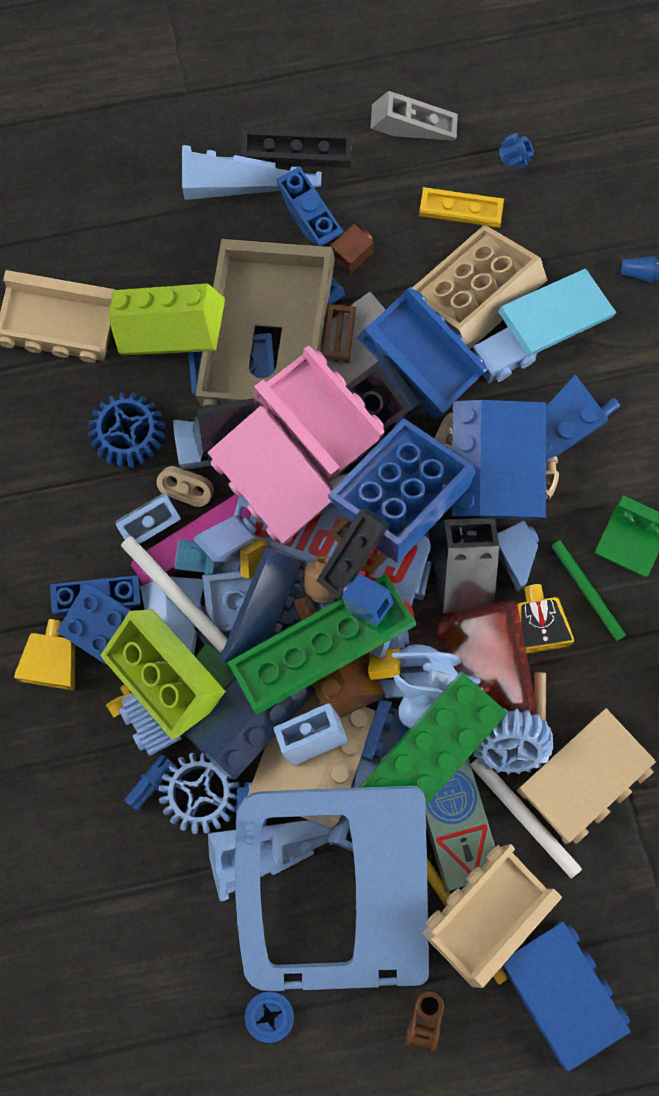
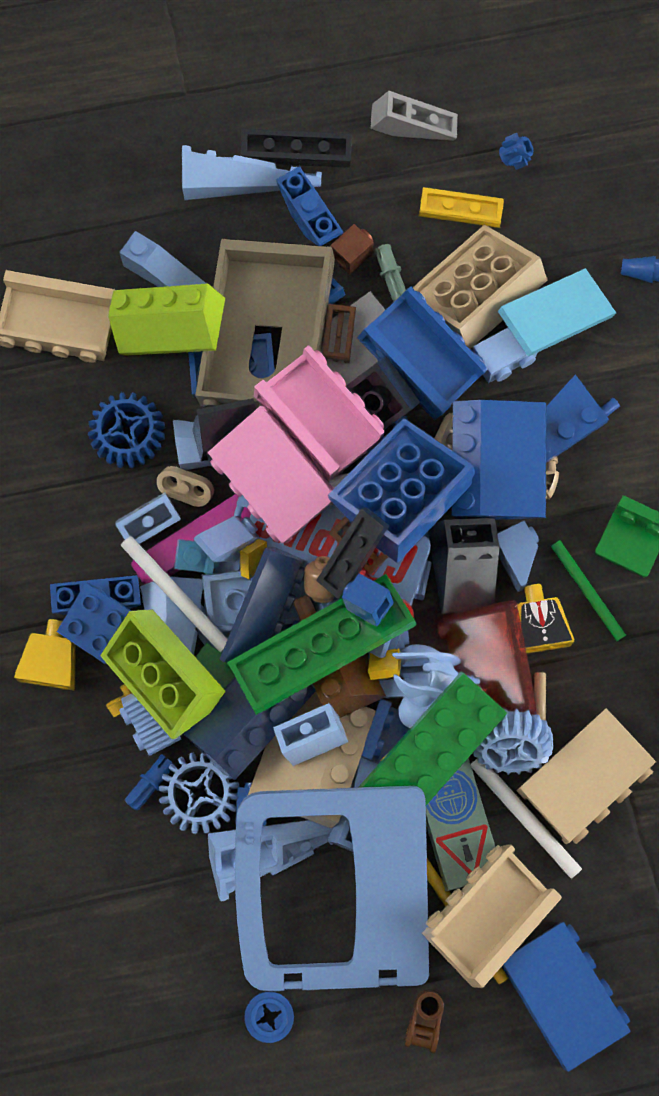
none -> medium blue slope [120,231,207,287]
none -> sand green axle [374,244,406,303]

